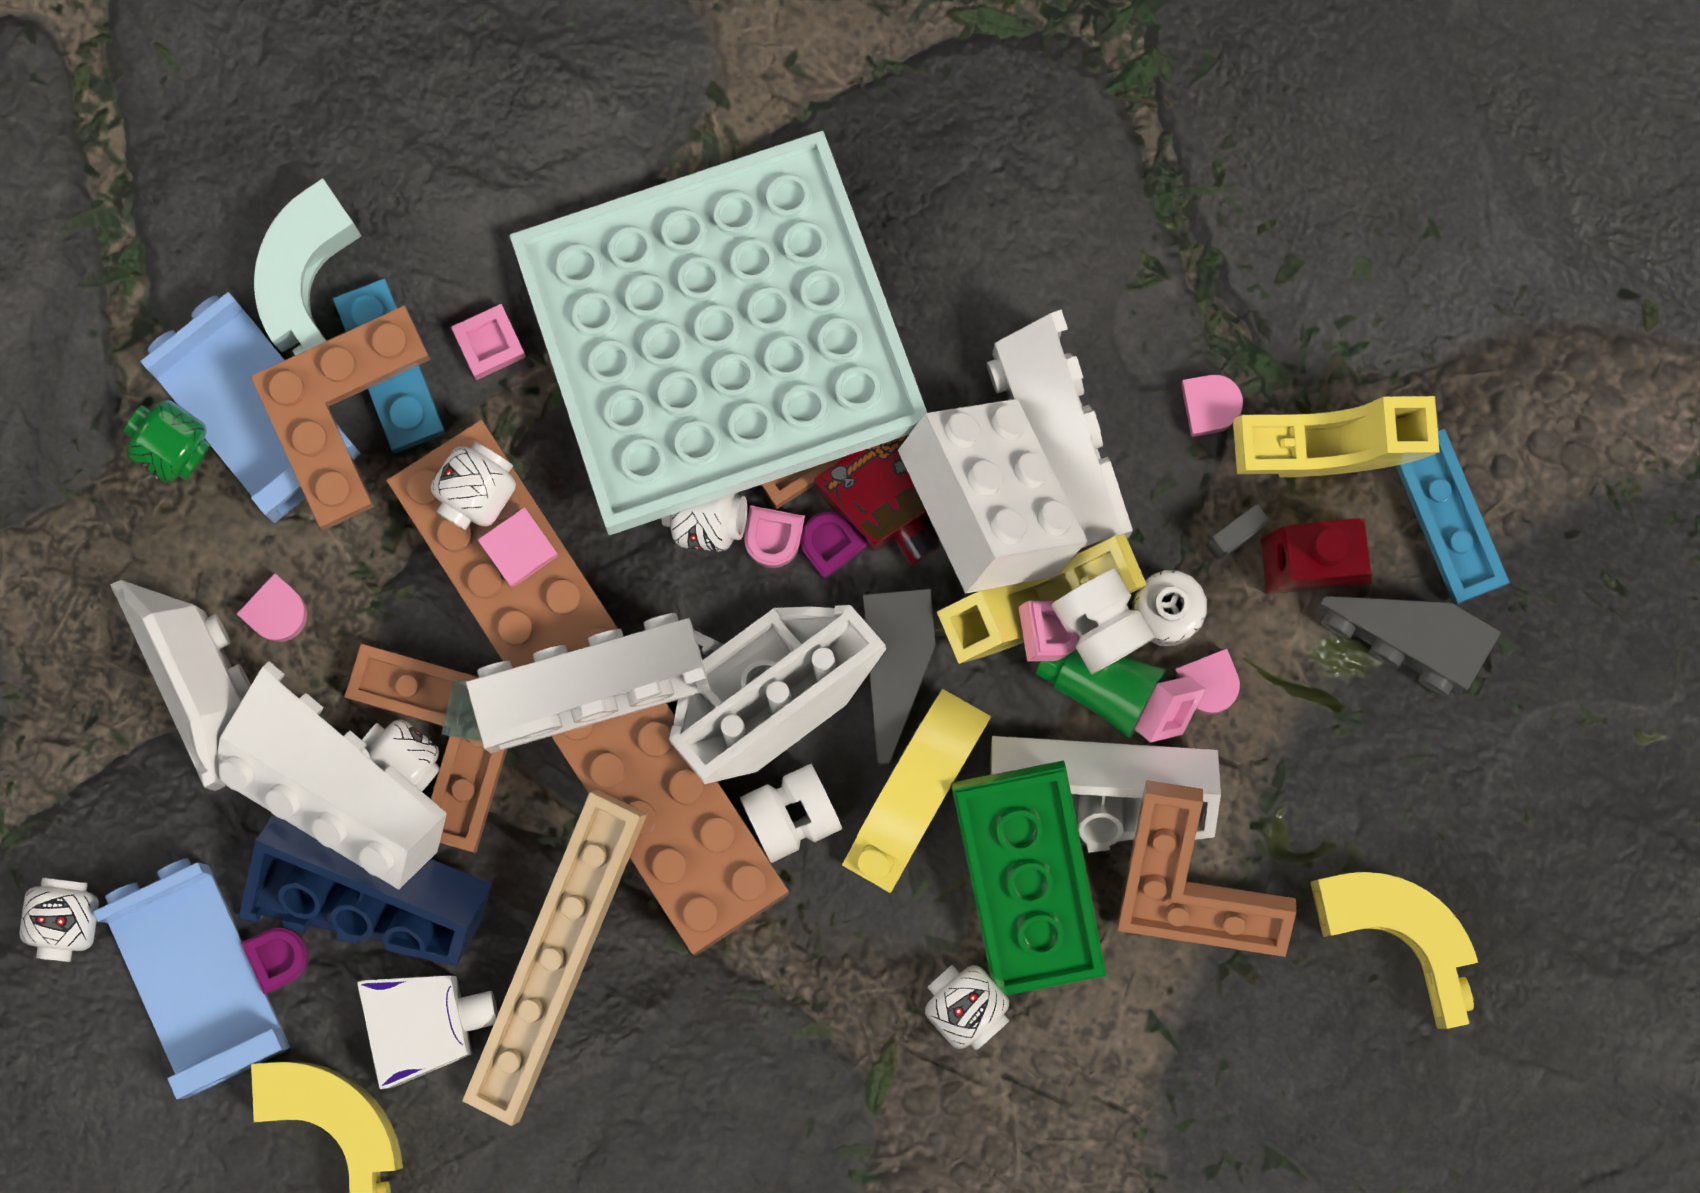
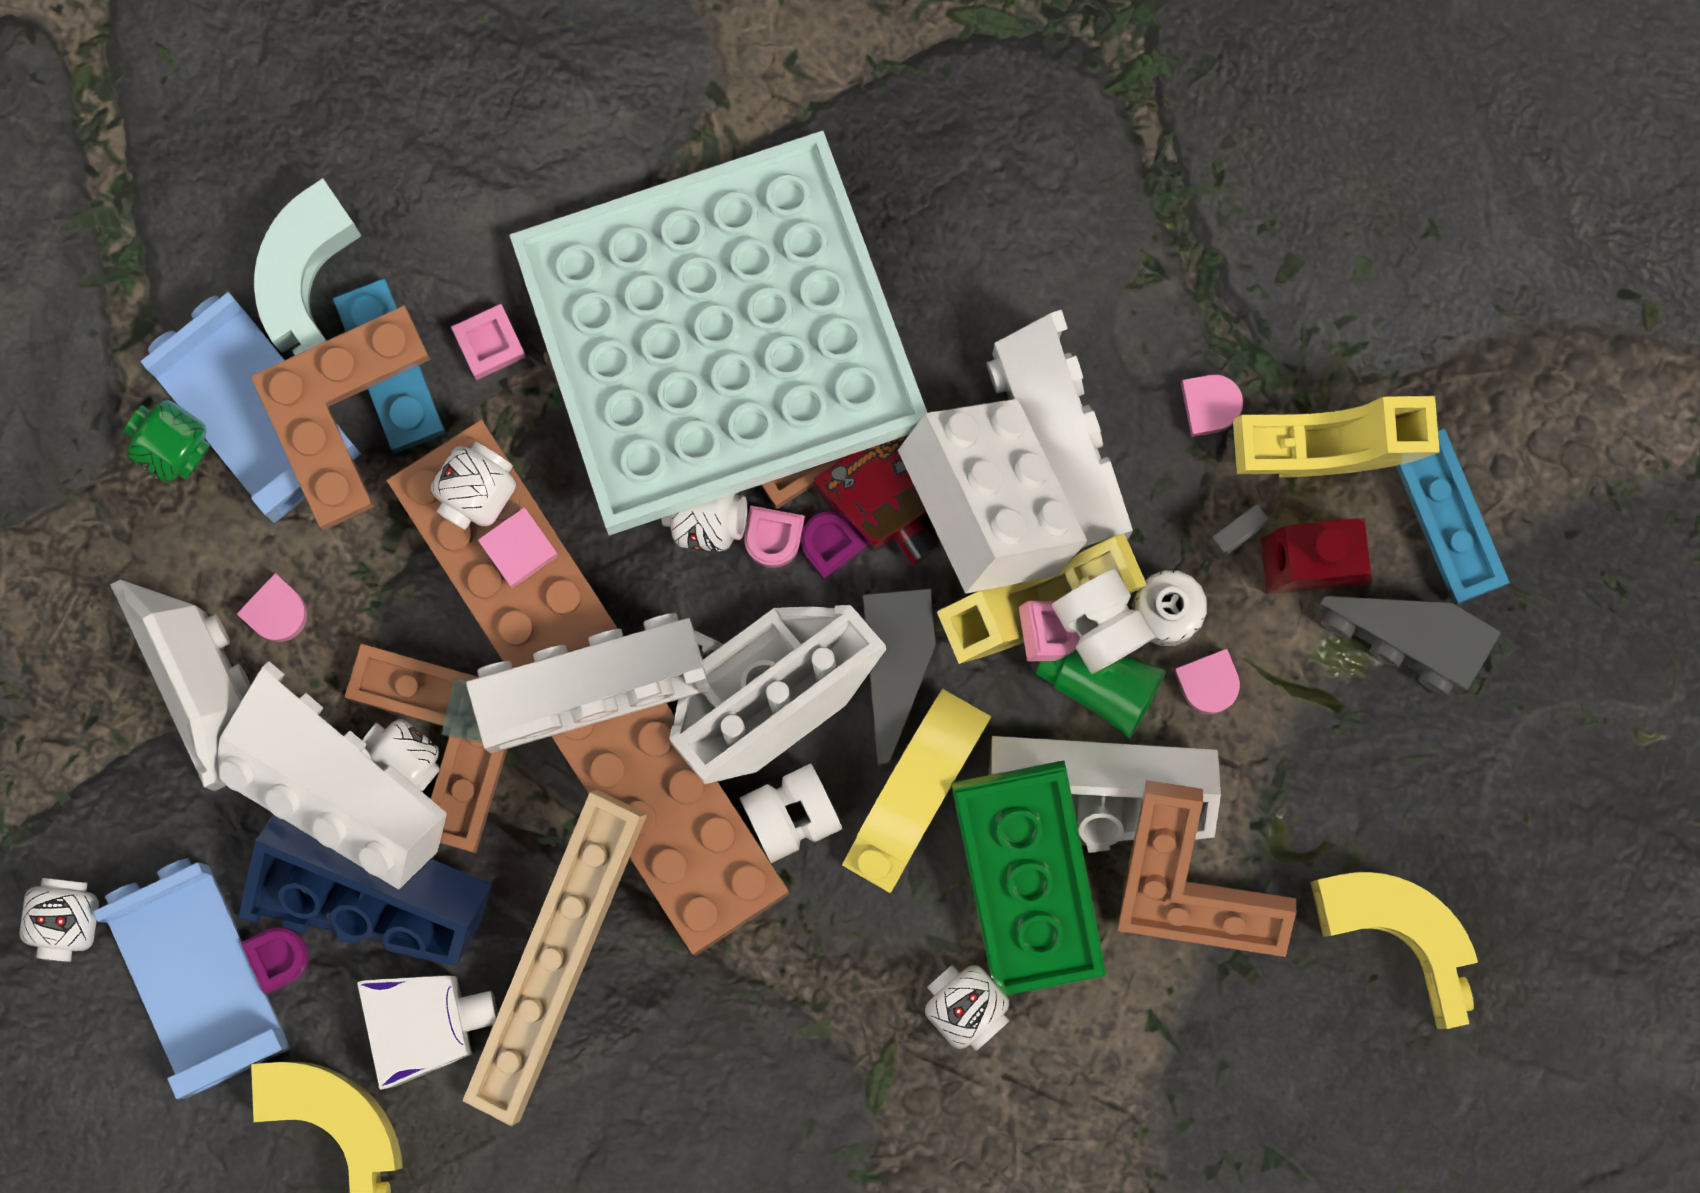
bright pink tile [1135,676,1206,742] -> none

